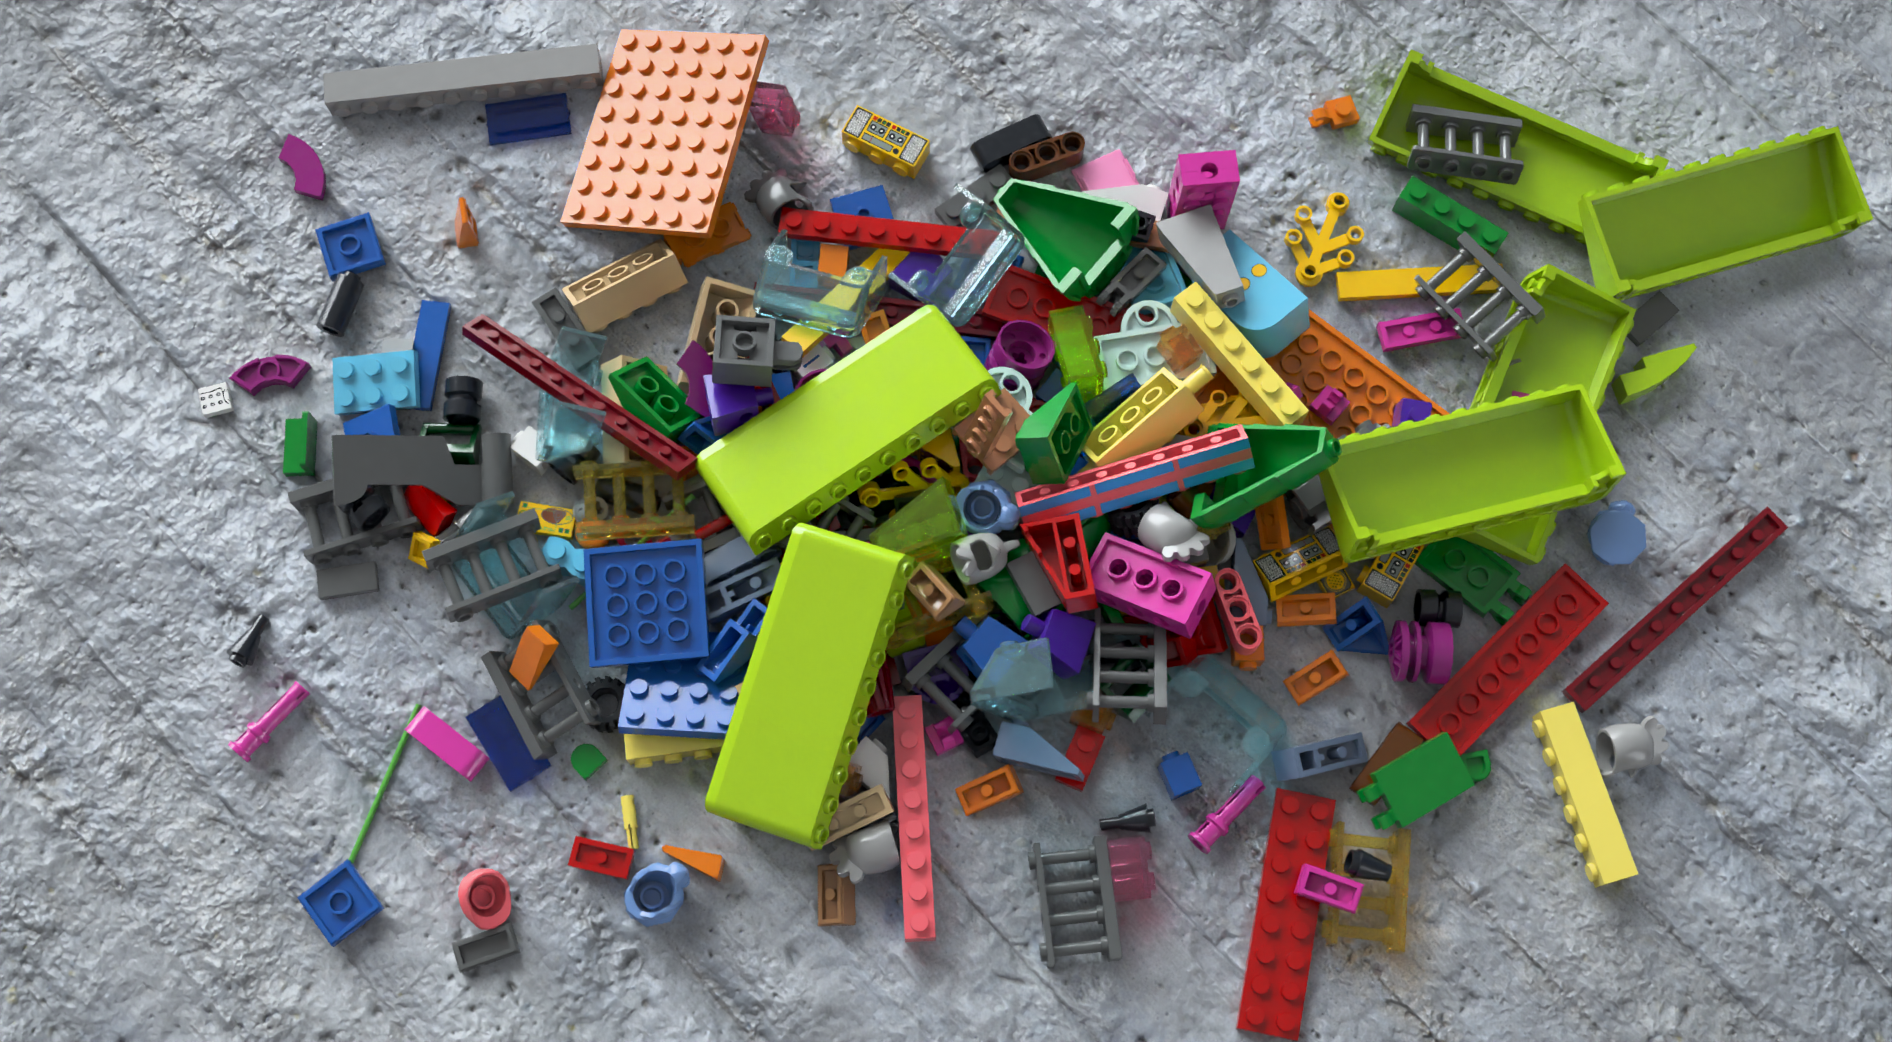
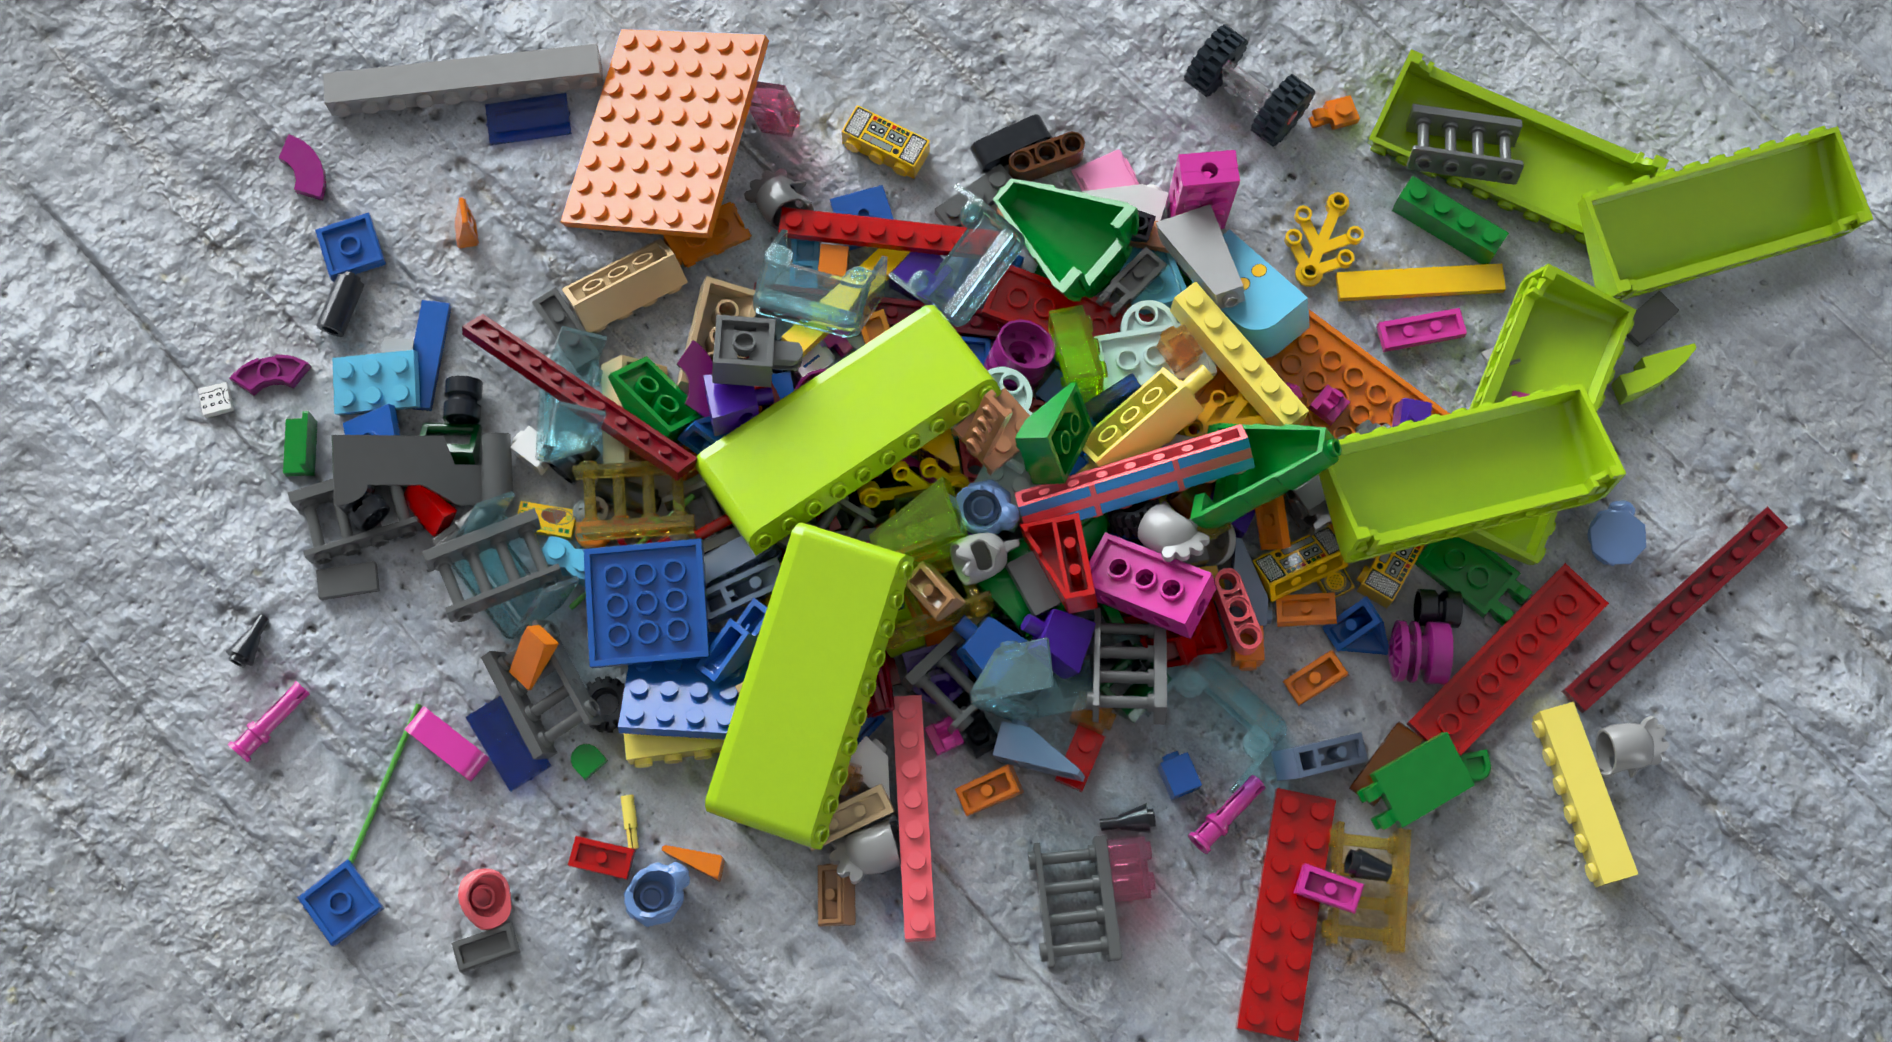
yellow tile [408,531,441,569] -> none
dark grey fence [1414,231,1546,362] -> none
none -> black plate [1184,24,1315,147]

